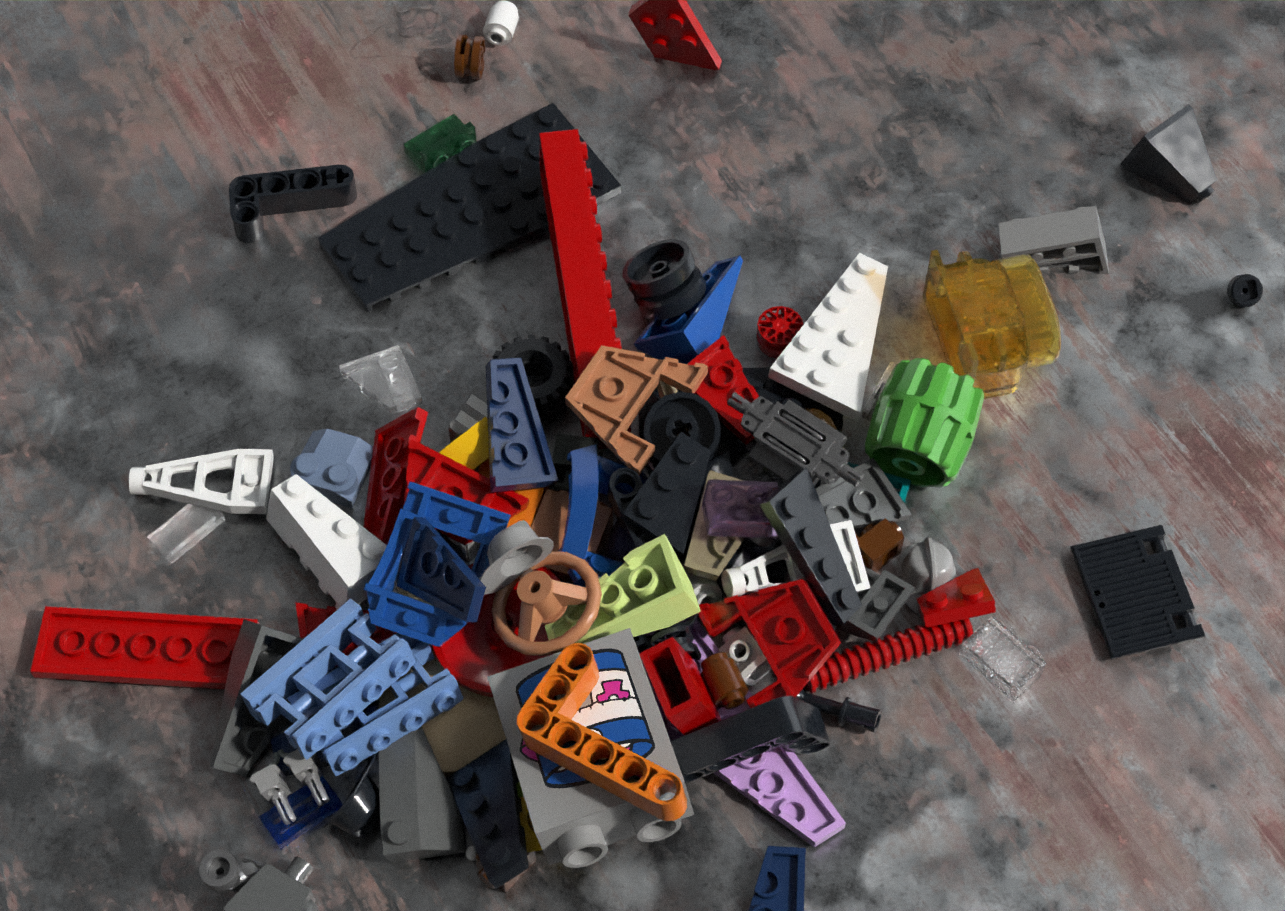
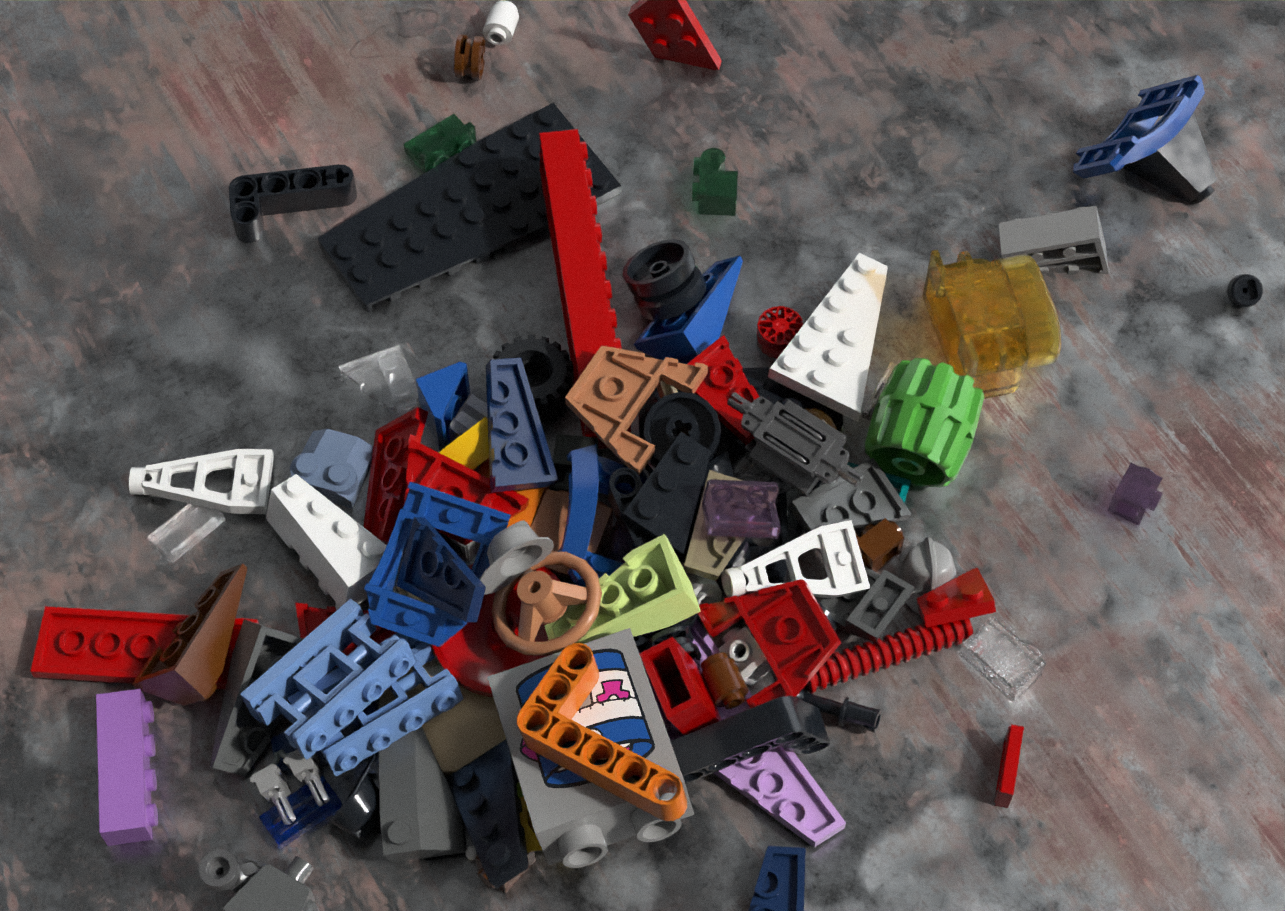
black wing [760,467,862,627] -> none
black window [1070,525,1205,660] -> none
none -> medium lavender brick [96,689,158,846]
none -> reddish brown wedge [132,563,248,706]
none -> blue slope [416,361,471,451]
none -> clear green brick [692,148,738,216]
none -> red tile [994,724,1024,808]
none -> blue wedge [1073,75,1205,179]
none -> clear purple brick [1108,463,1163,526]

